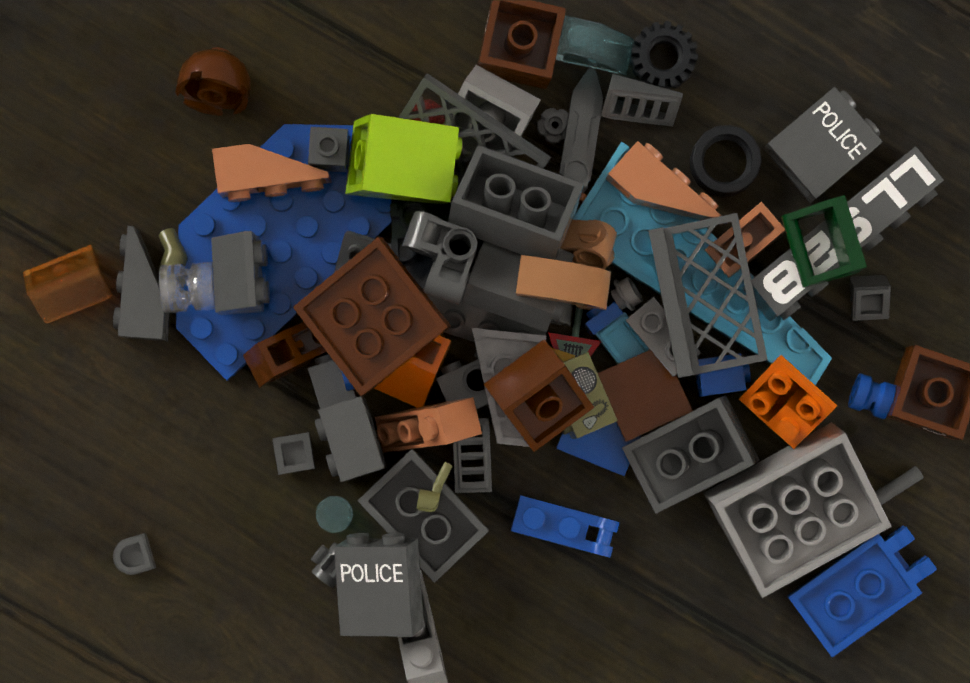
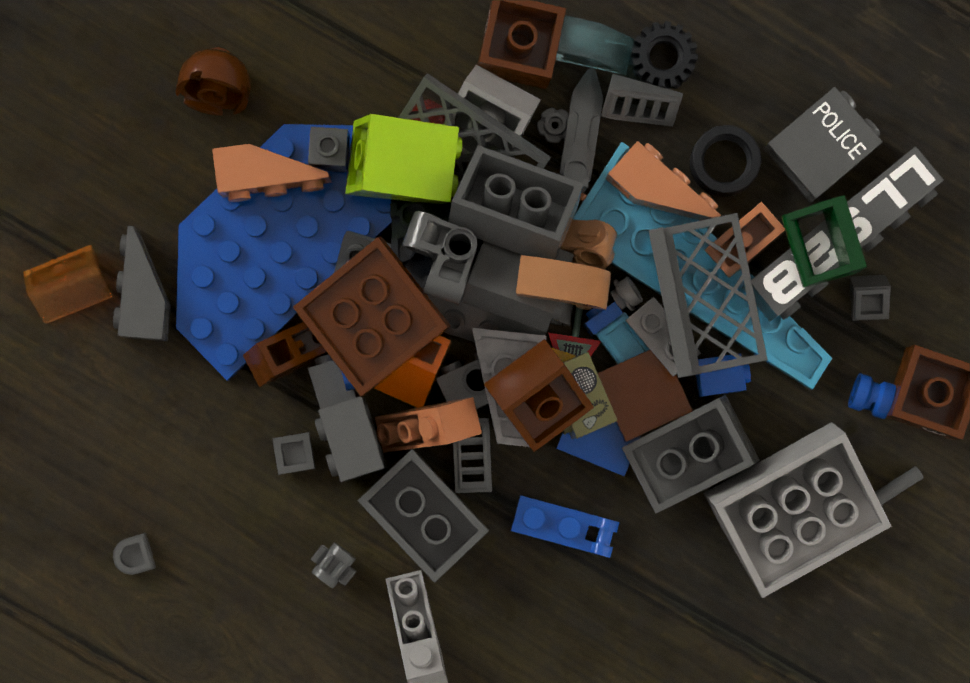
olive arm [158,228,188,285] -> none
clear wheel [159,262,215,313] -> none
dark grey slope [211,231,270,315] -> none
clear light blue plate [316,496,353,533] -> none
dark grey brick [334,533,424,637] -> none
olive hand [417,462,452,512] -> none
orange slope [738,355,837,449] -> none
blue tile [787,525,937,657] -> none

